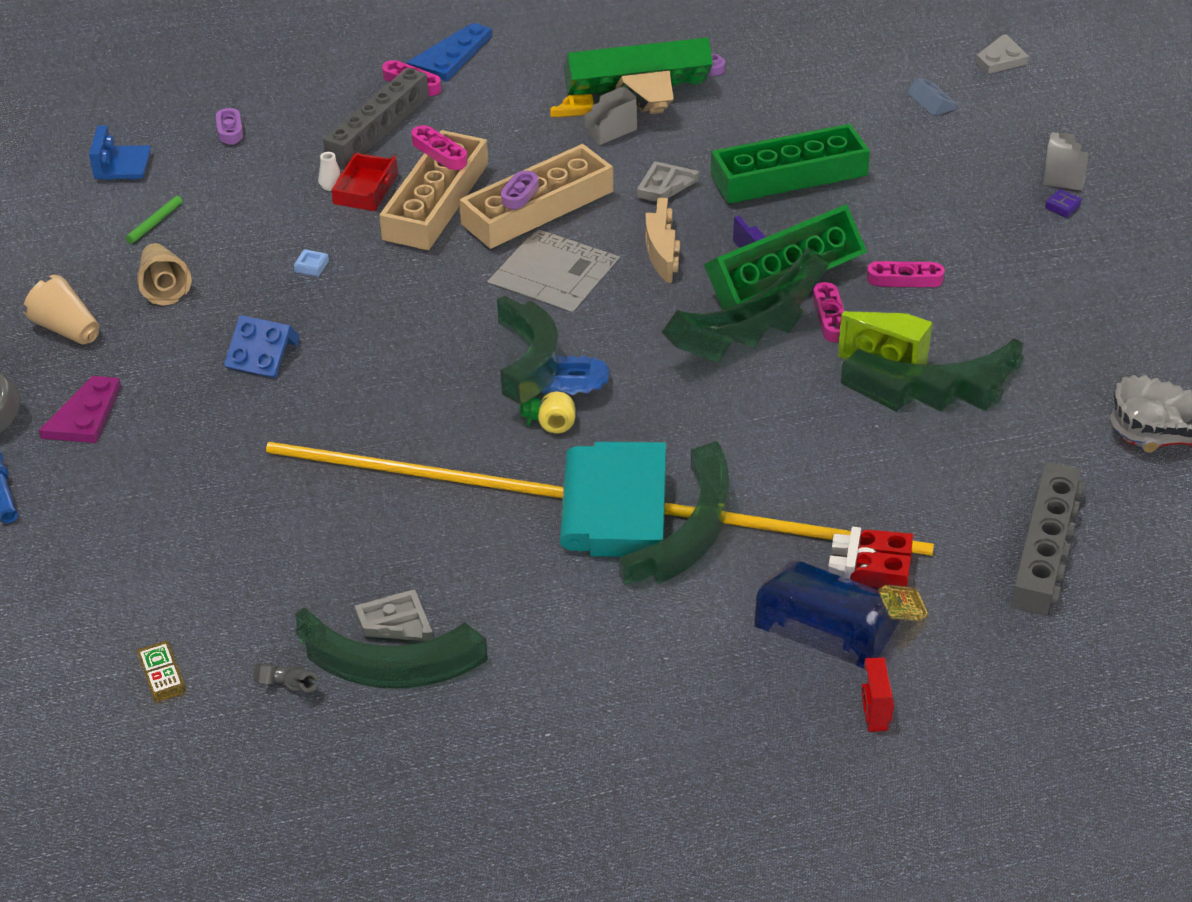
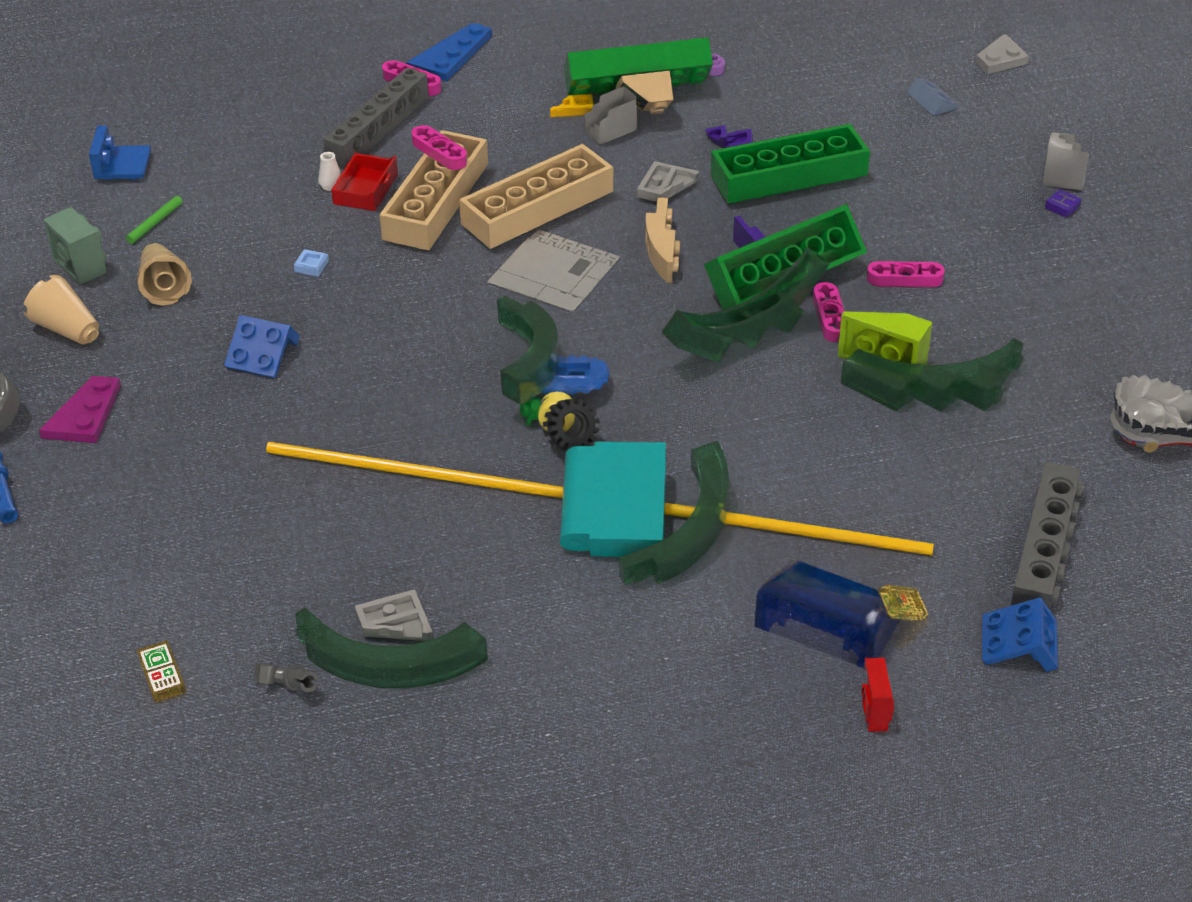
medium lavender plate [216,108,243,145] -> none
medium lavender plate [501,171,539,210] -> none
red hips [828,527,914,598] -> none
none -> sand green brick [43,207,107,286]
none -> black tyre [543,398,600,451]
none -> dark purple slope [705,125,754,148]
none -> blue bracket [982,597,1058,672]

